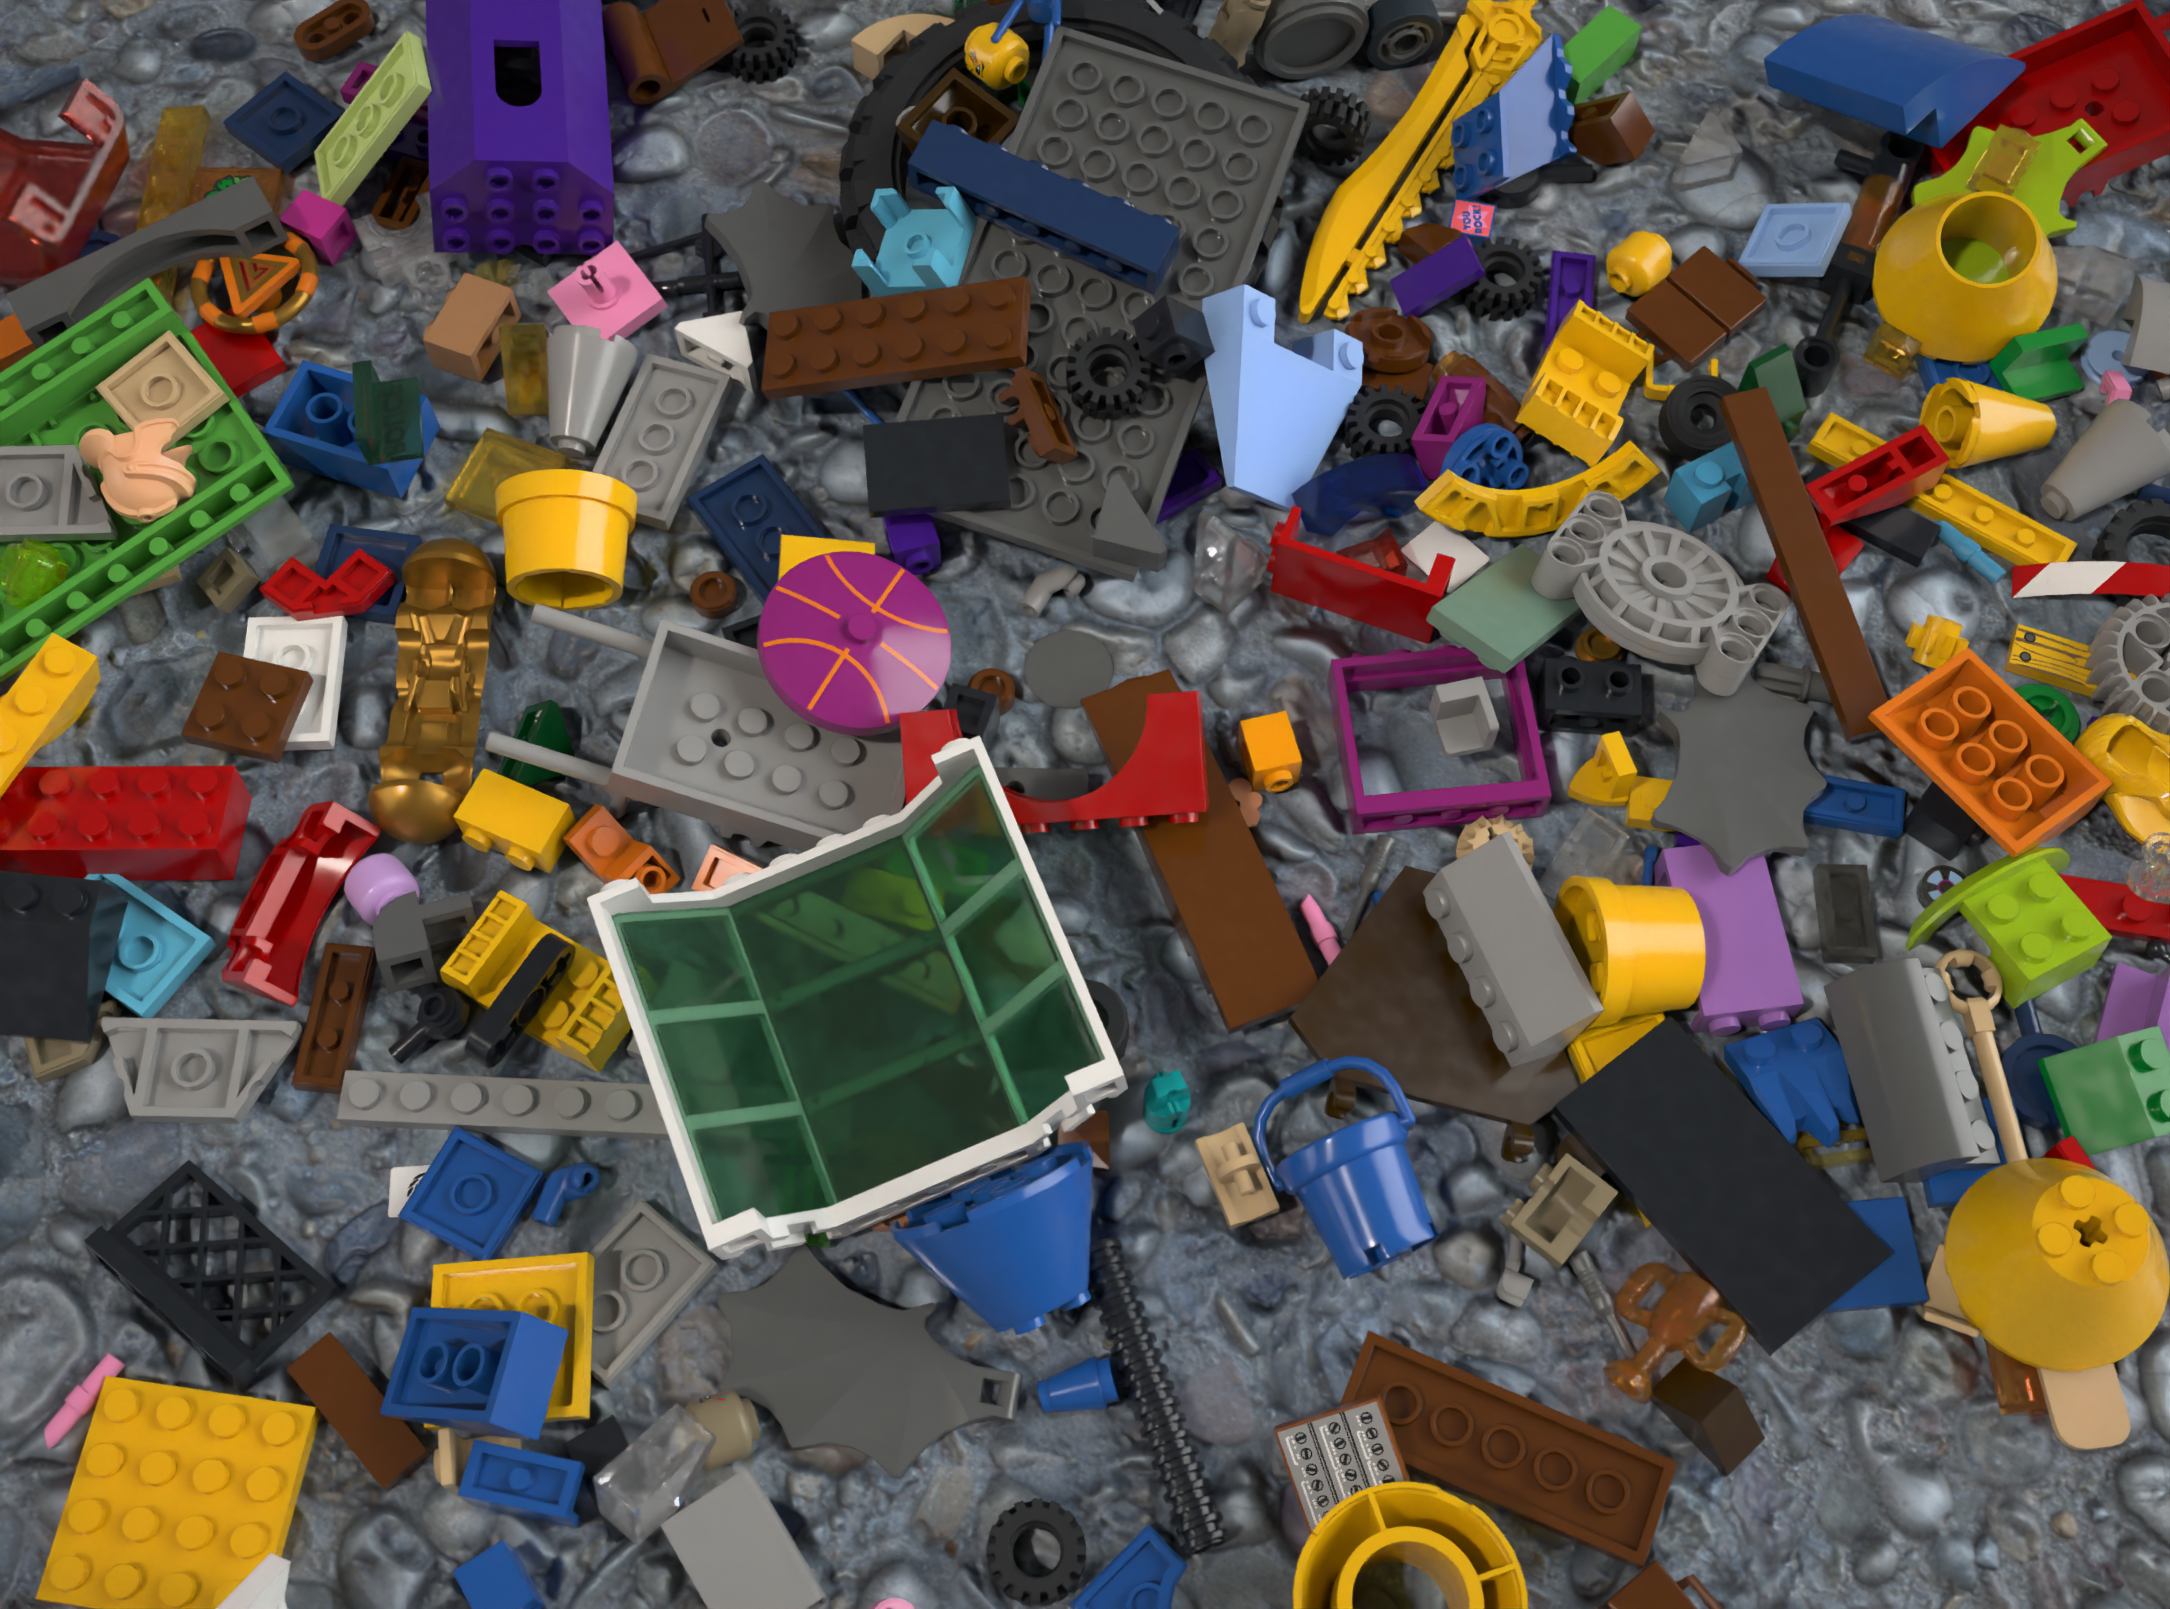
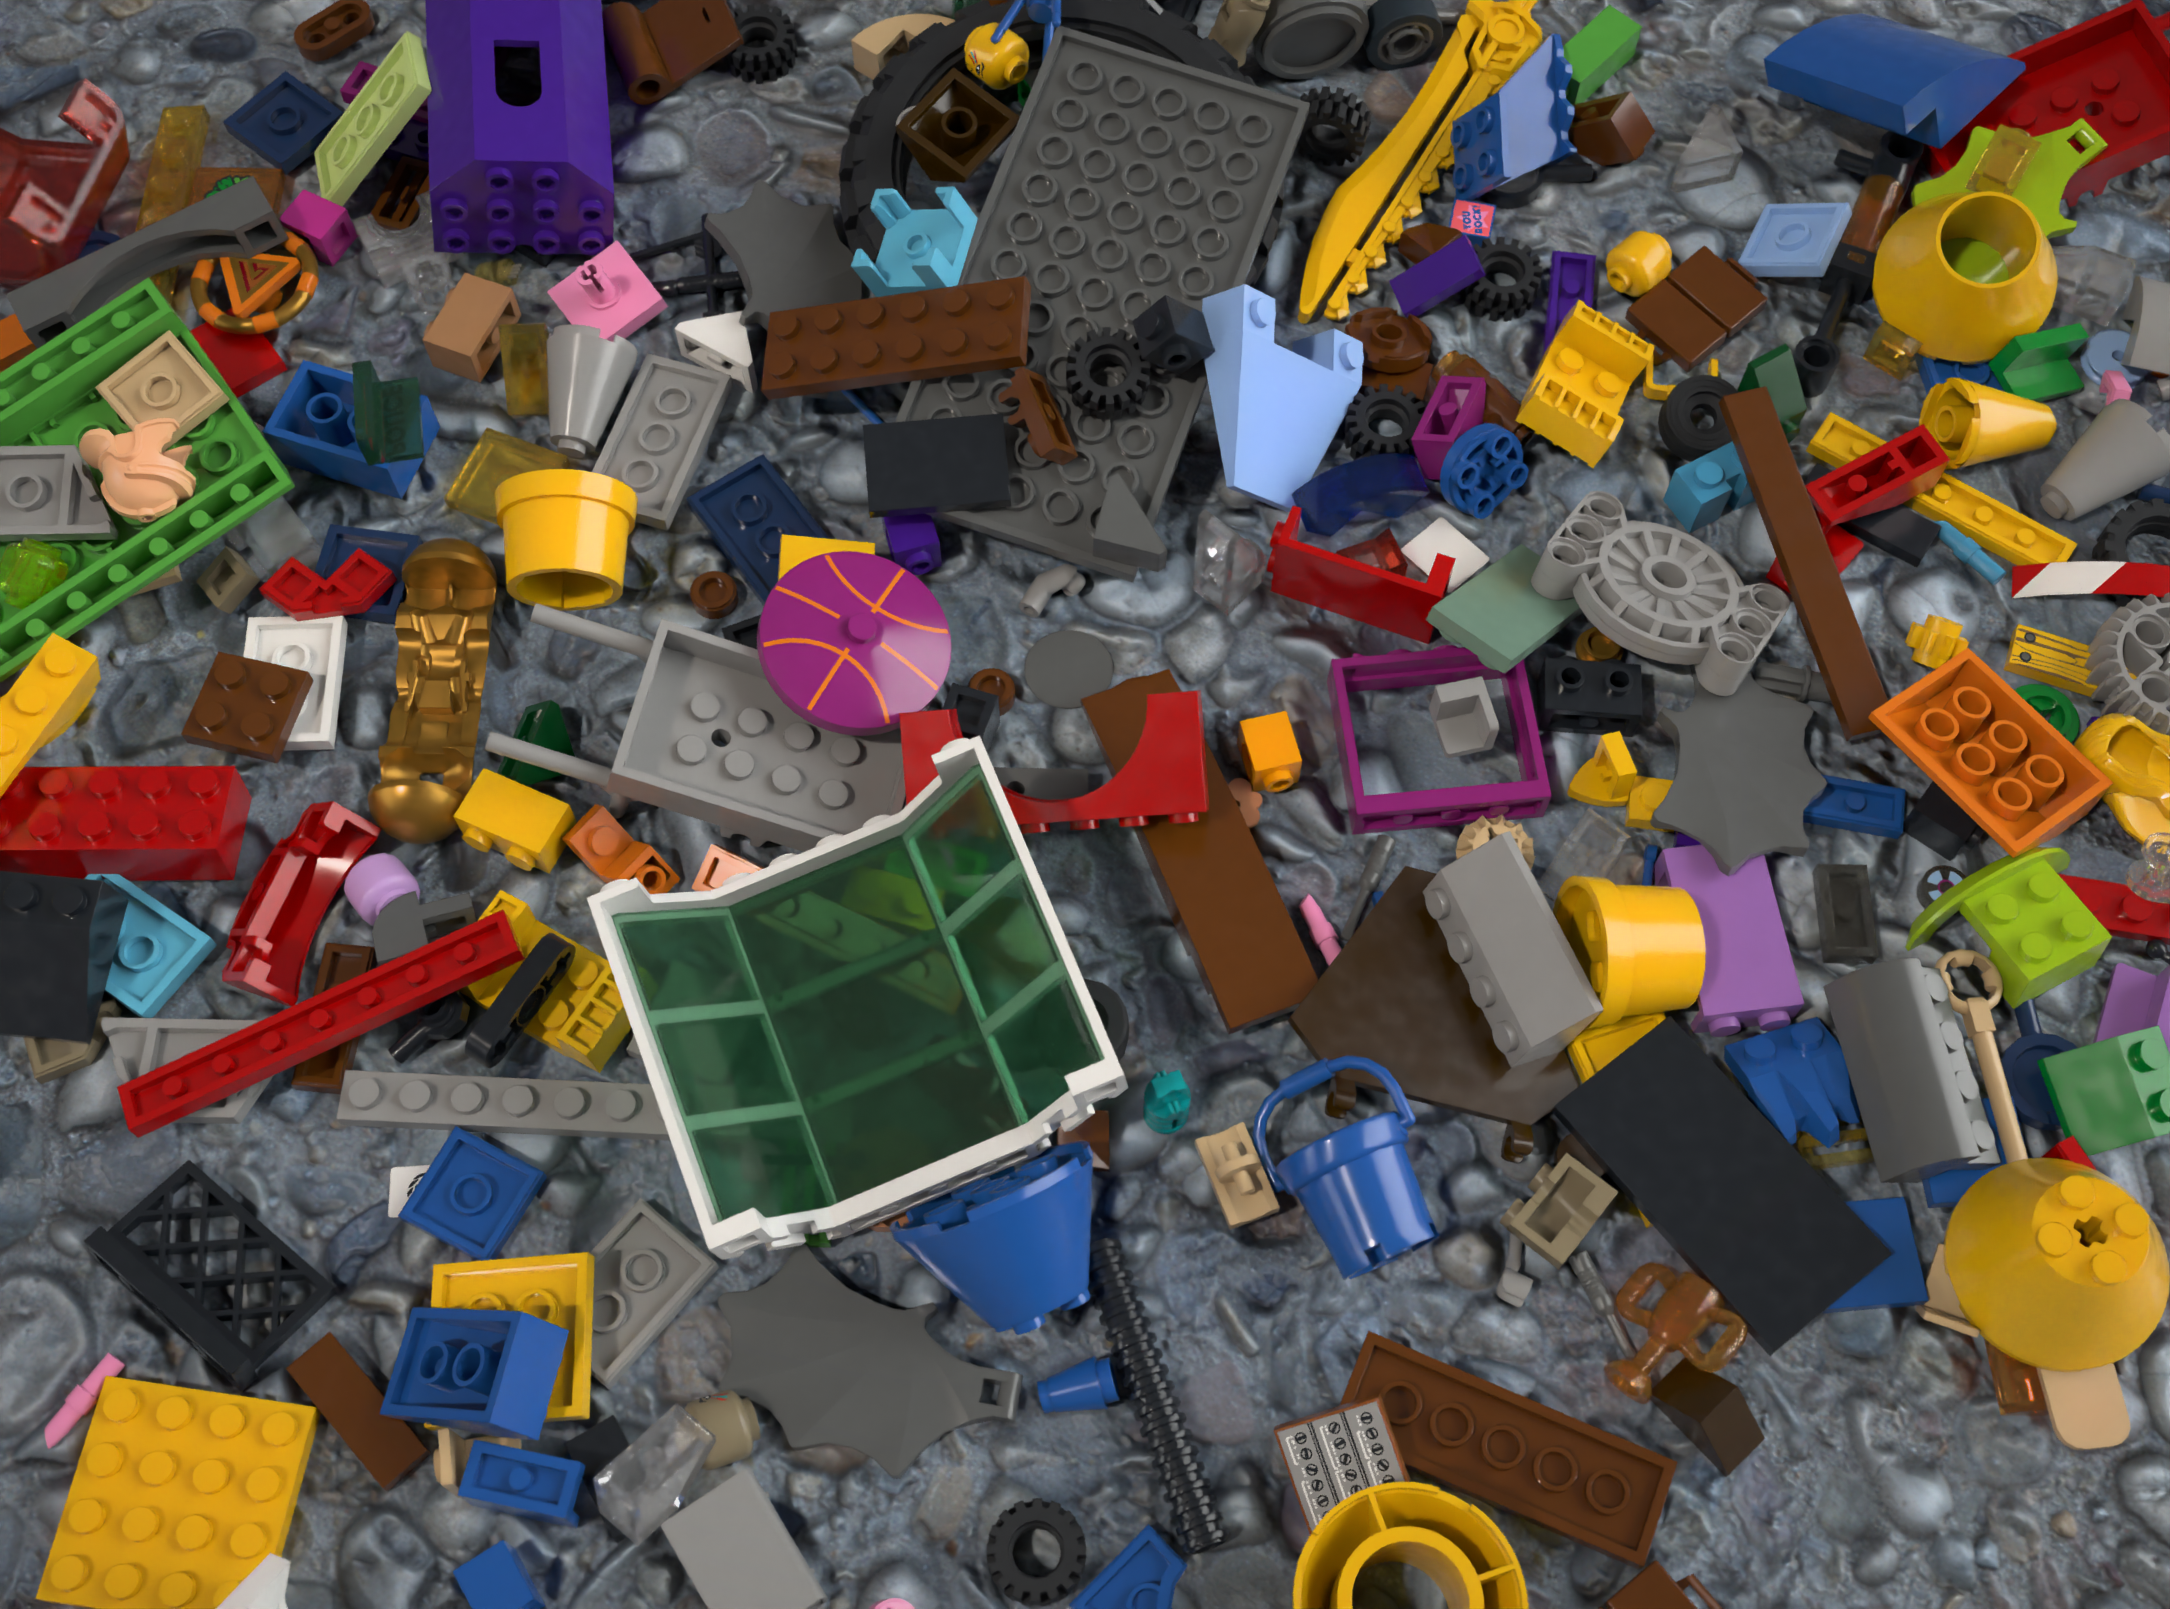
blue arm [531,1162,601,1228] -> none
dark blue brick [907,119,1180,295] -> none
dark purple tile [1155,448,1222,525] -> none
yellow tile [1414,440,1661,538] -> none
none -> red plate [117,909,525,1138]

